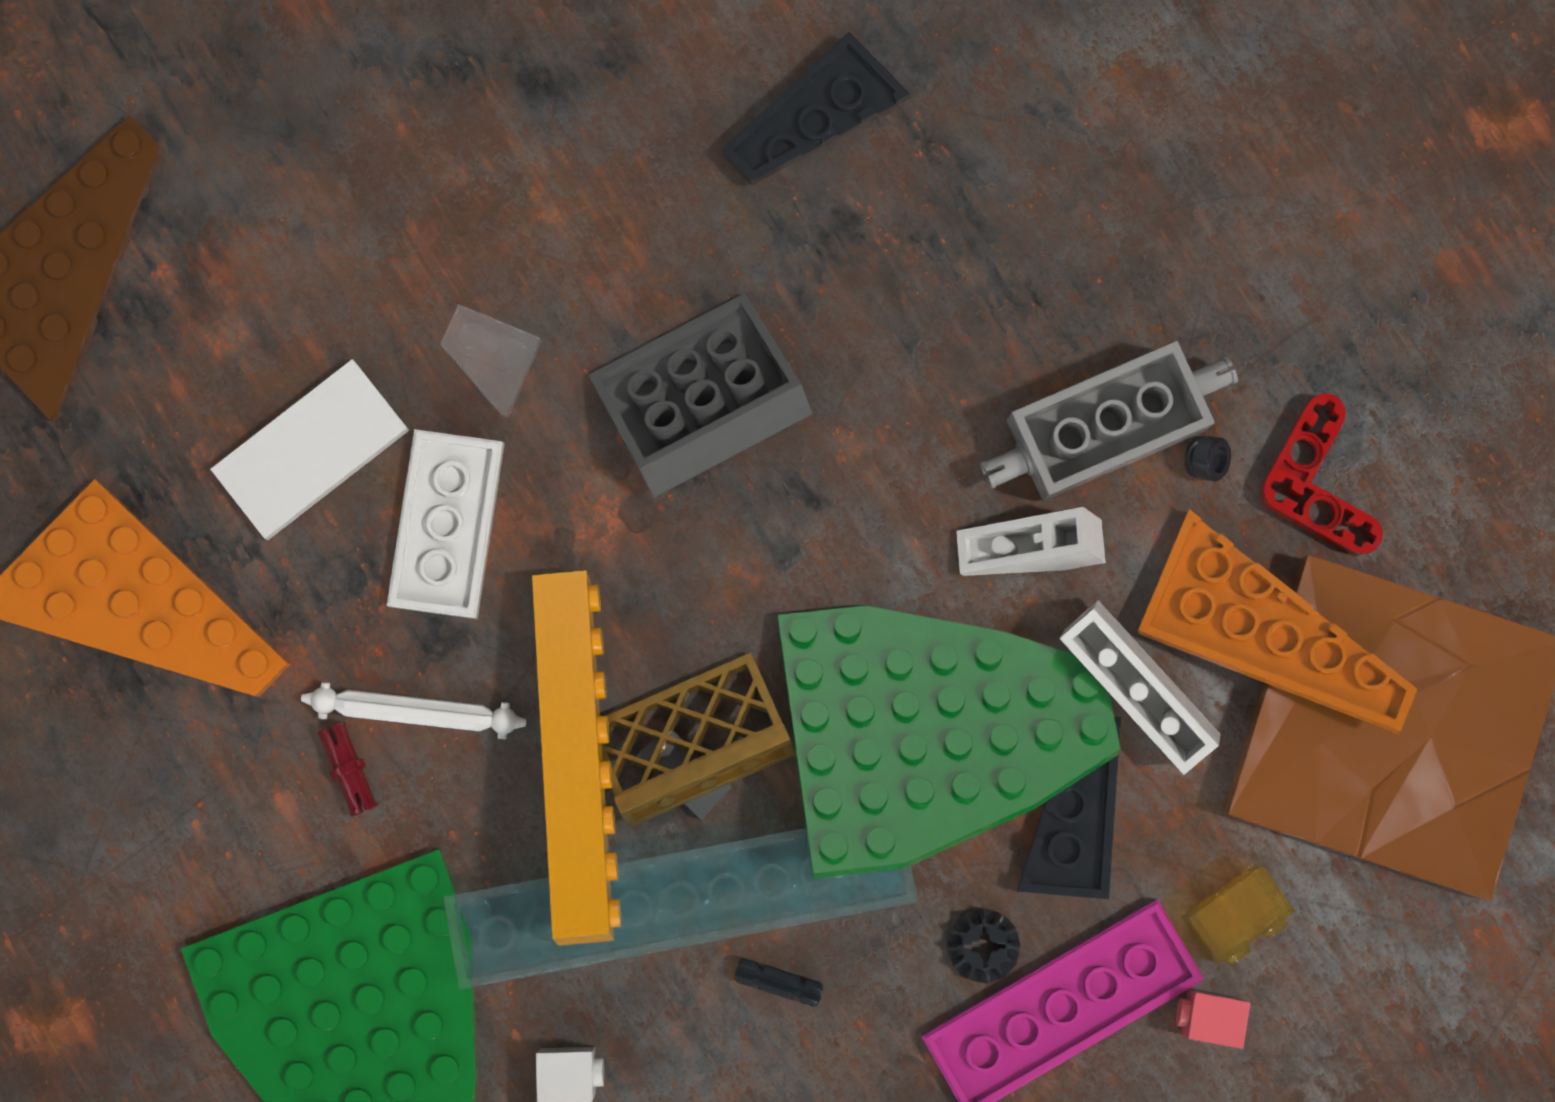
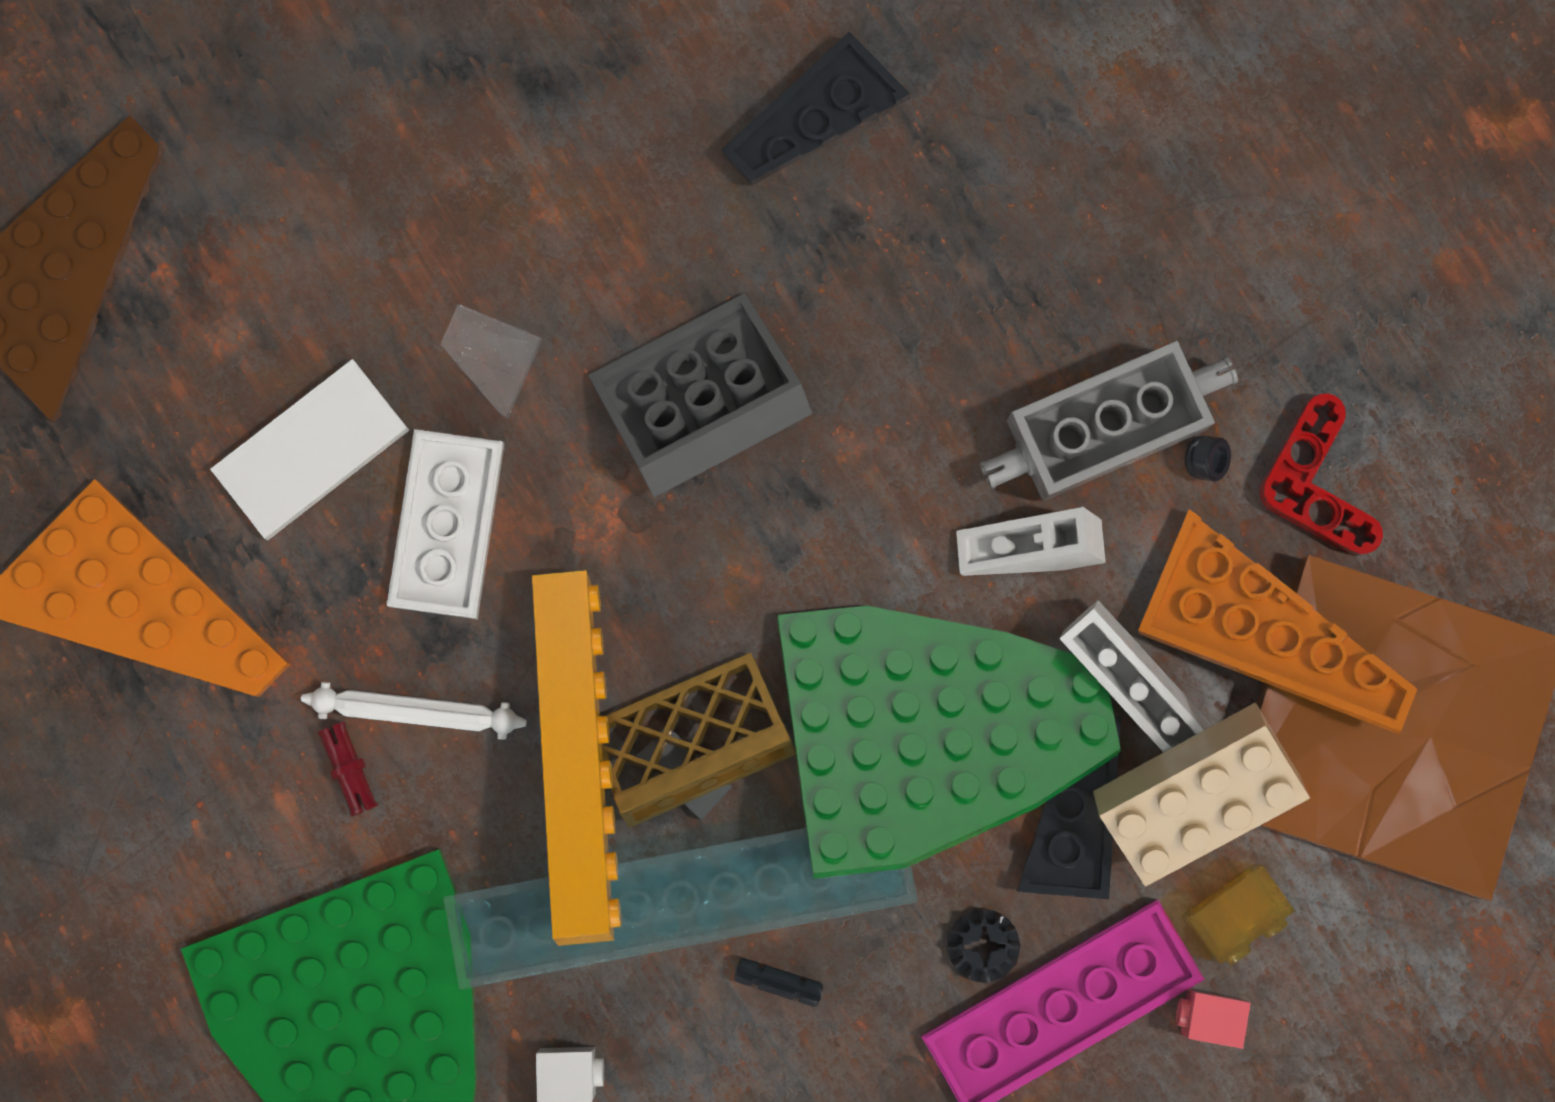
none -> tan brick [1093,702,1310,887]

